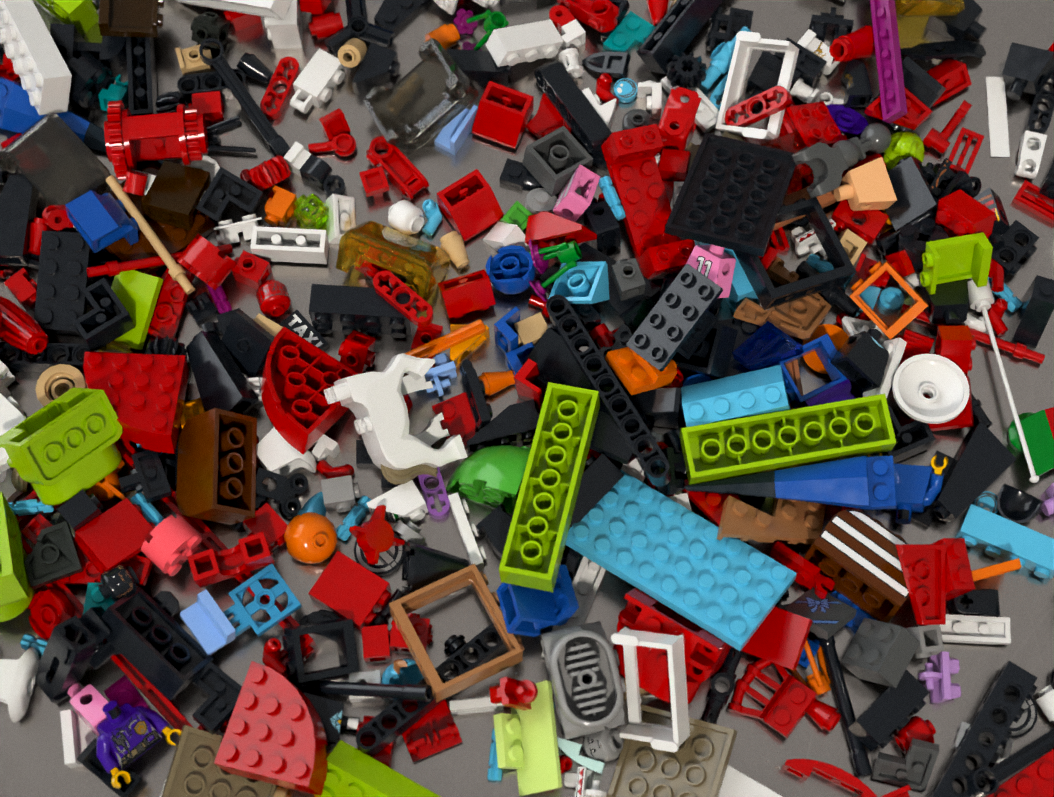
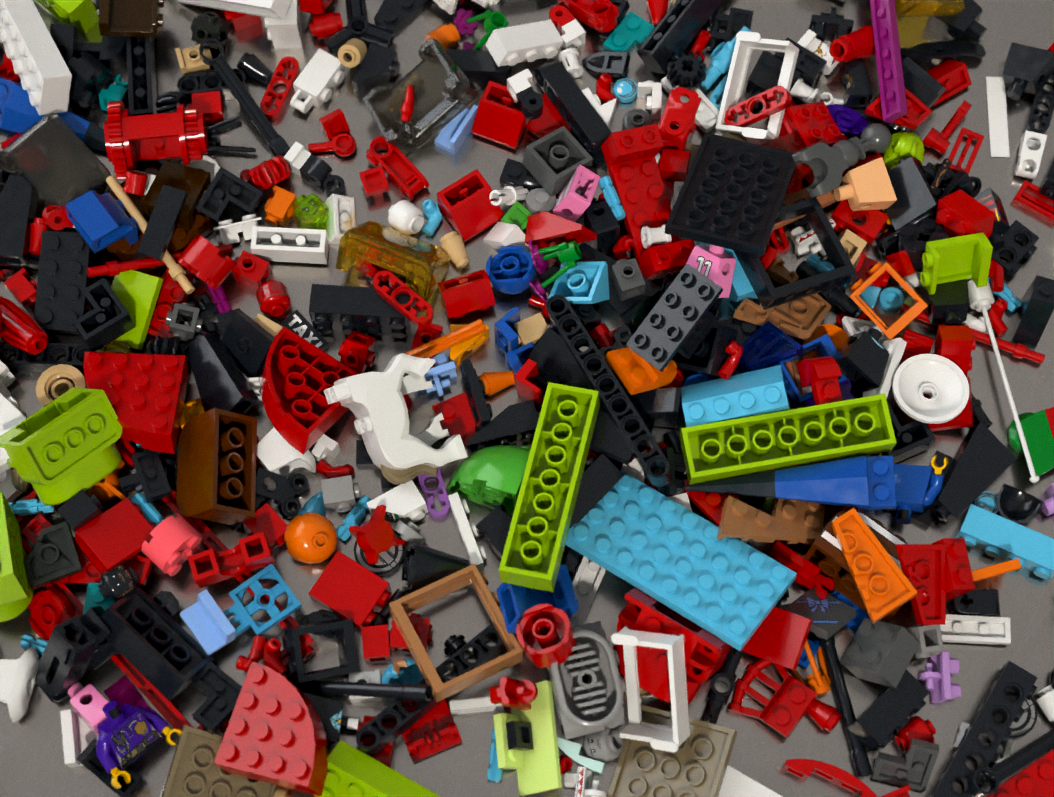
none -> black tile [137,184,188,262]
none -> dark grey brick [165,303,203,341]
none -> red arm [235,636,267,672]
none -> red piece [400,85,414,122]
none -> white axle [489,186,529,206]
none -> black tile [506,721,533,751]
none -> leg [507,68,543,119]
none -> red brick [516,604,576,668]
none -> red arm [613,235,635,261]
none -> white bush [641,224,672,249]
none -> red arm [689,30,711,63]
none -> red arm [718,340,743,379]
none -> red brick [797,356,843,405]
none -> orange wing [831,508,918,624]

